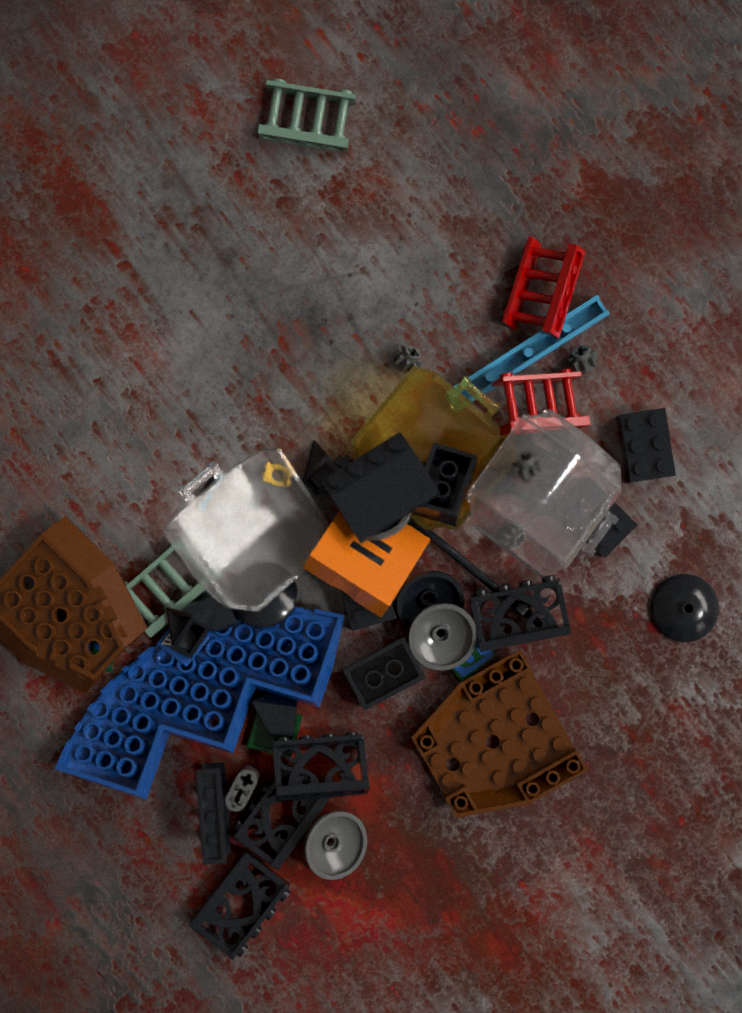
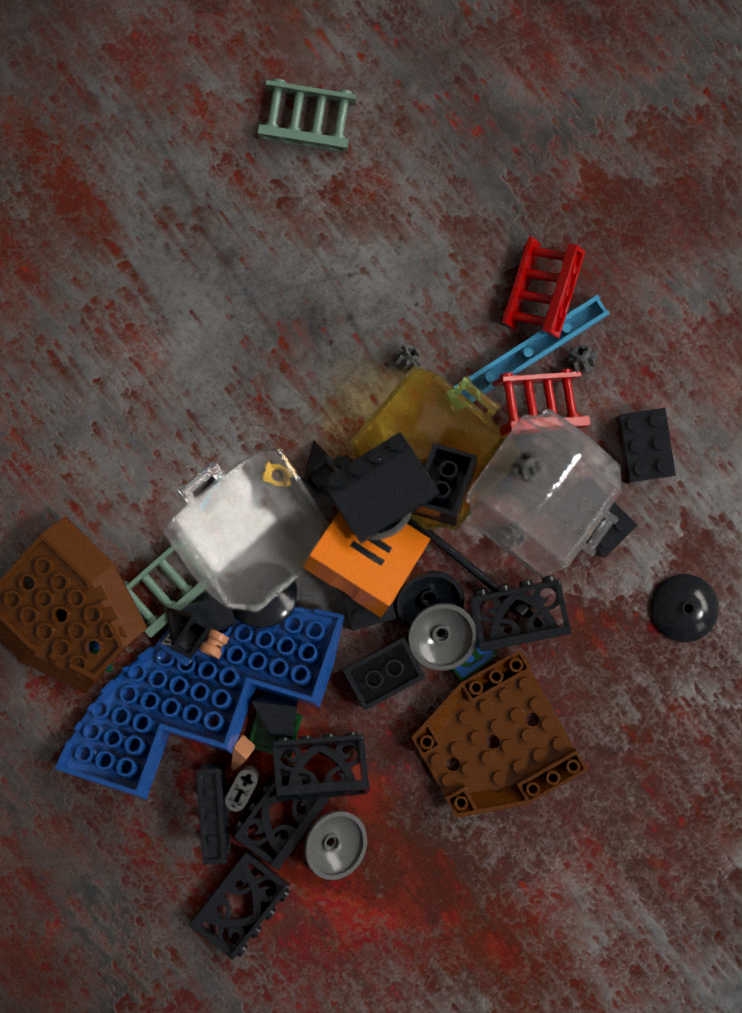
none -> nougat wheel [198,629,229,659]
none -> nougat slope [231,735,255,770]

